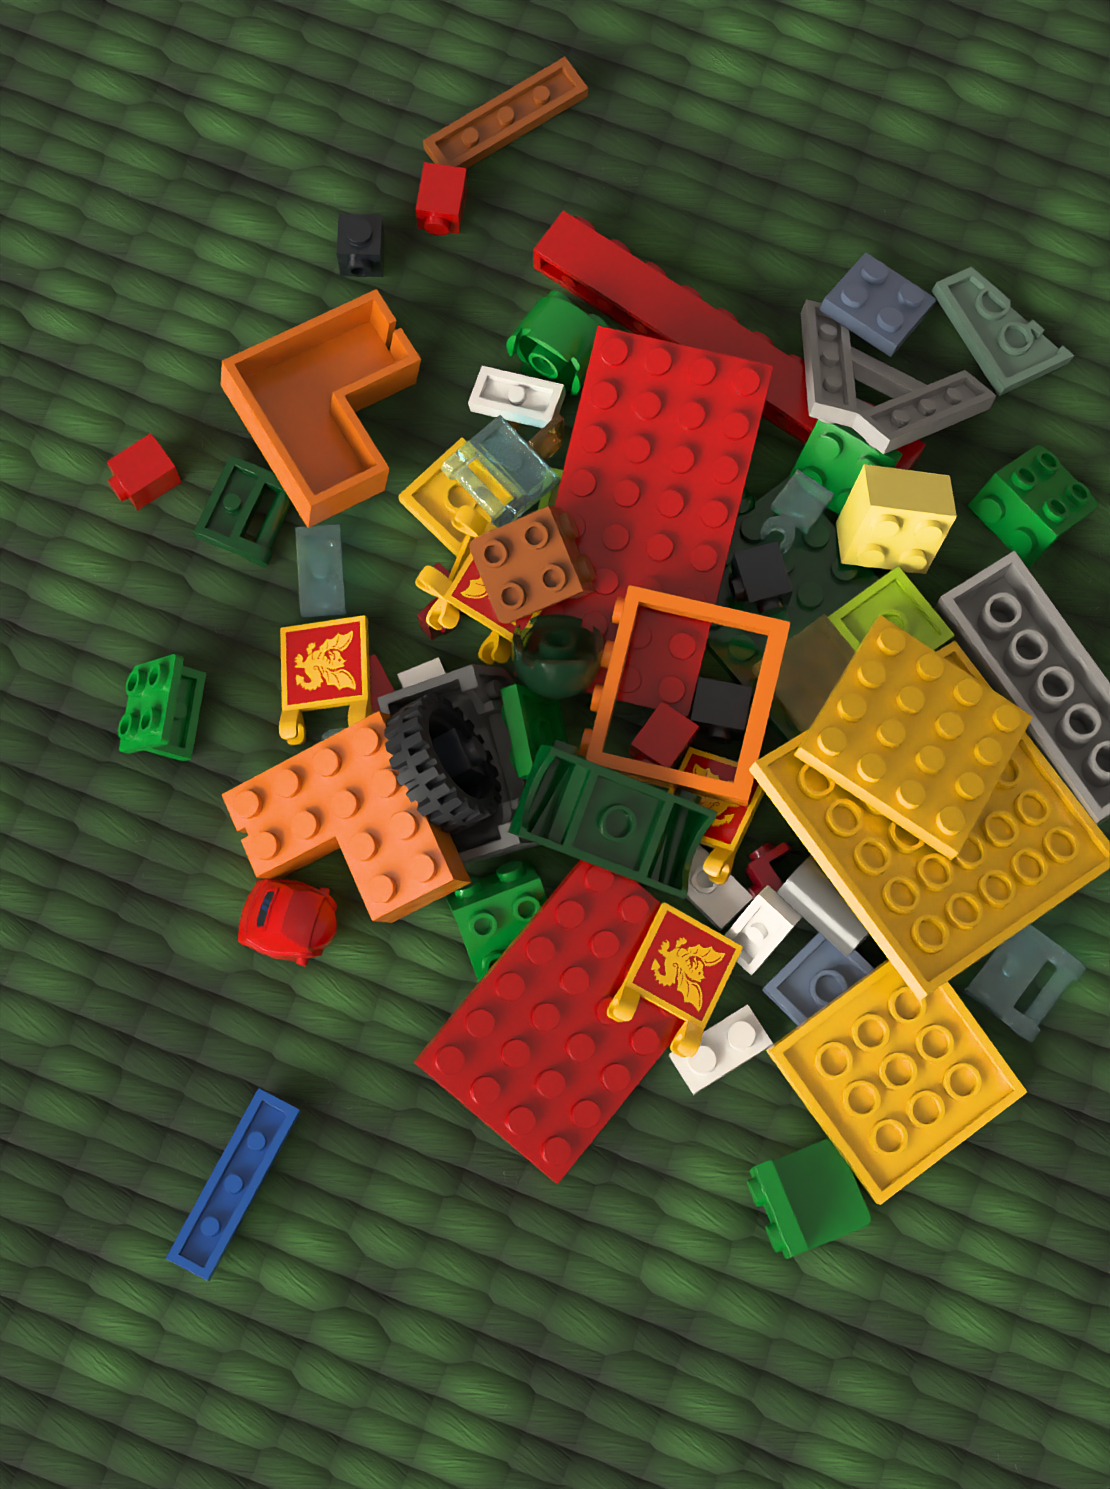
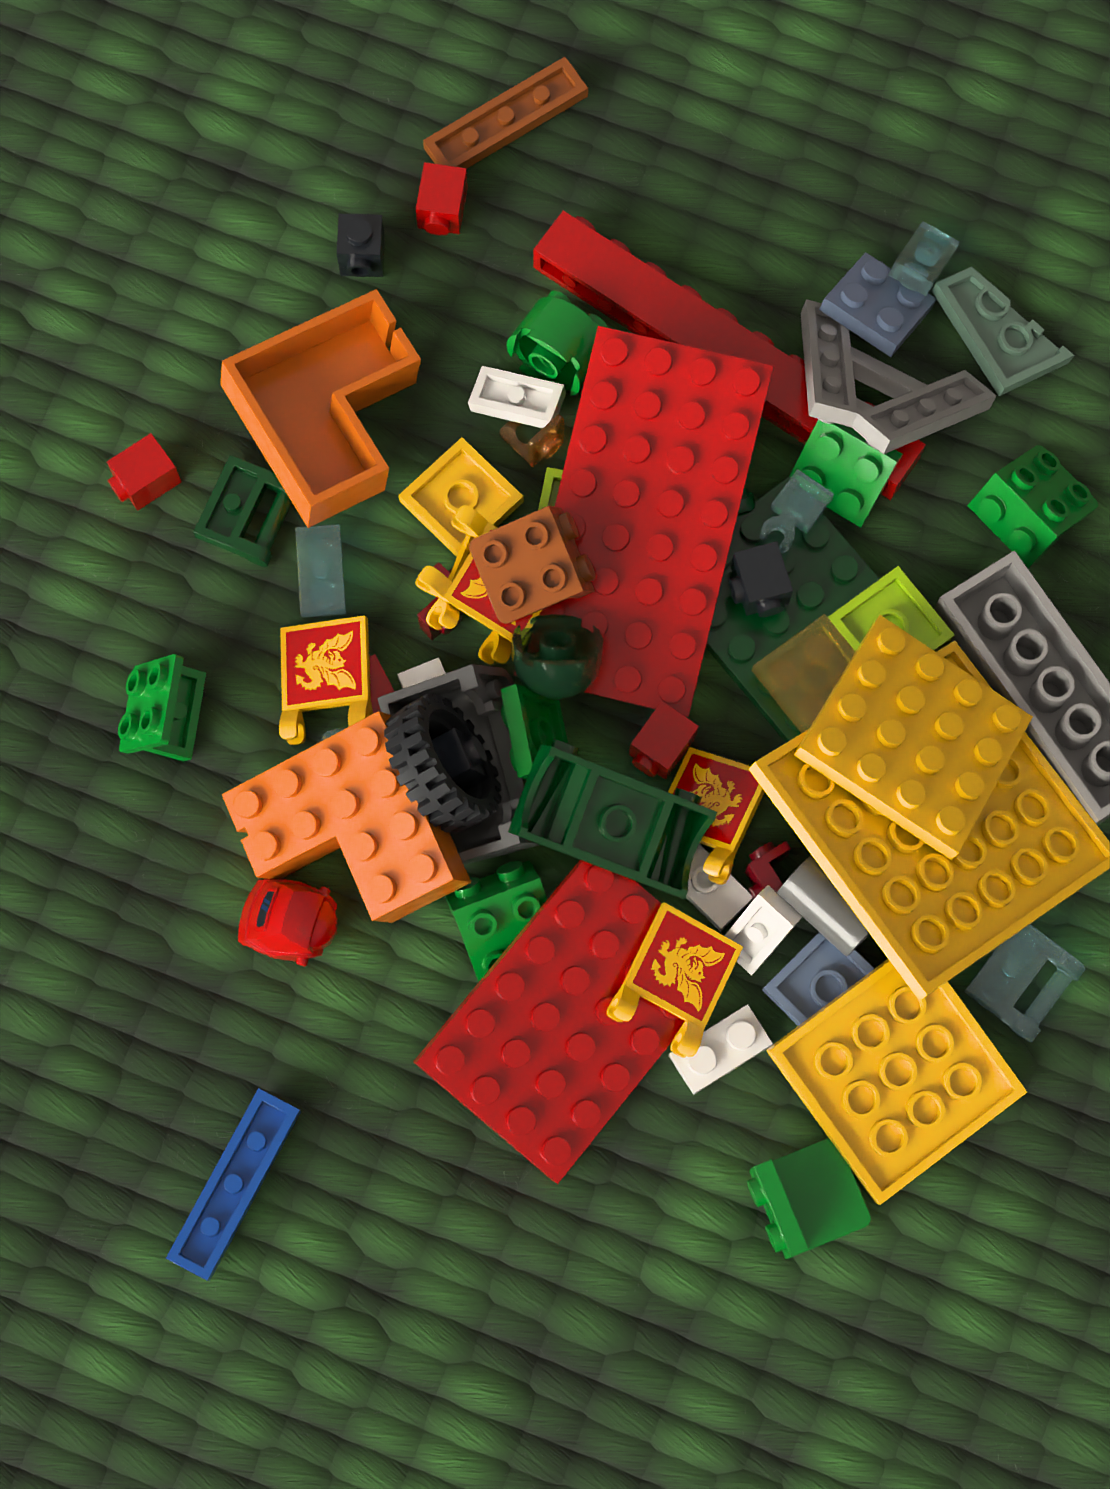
clear light blue plate [441,415,559,528] -> none
orange window [579,585,791,807] -> none
black brick [690,677,753,744] -> none
light yellow brick [836,464,957,574] -> none
none -> clear light blue plate [888,221,960,296]

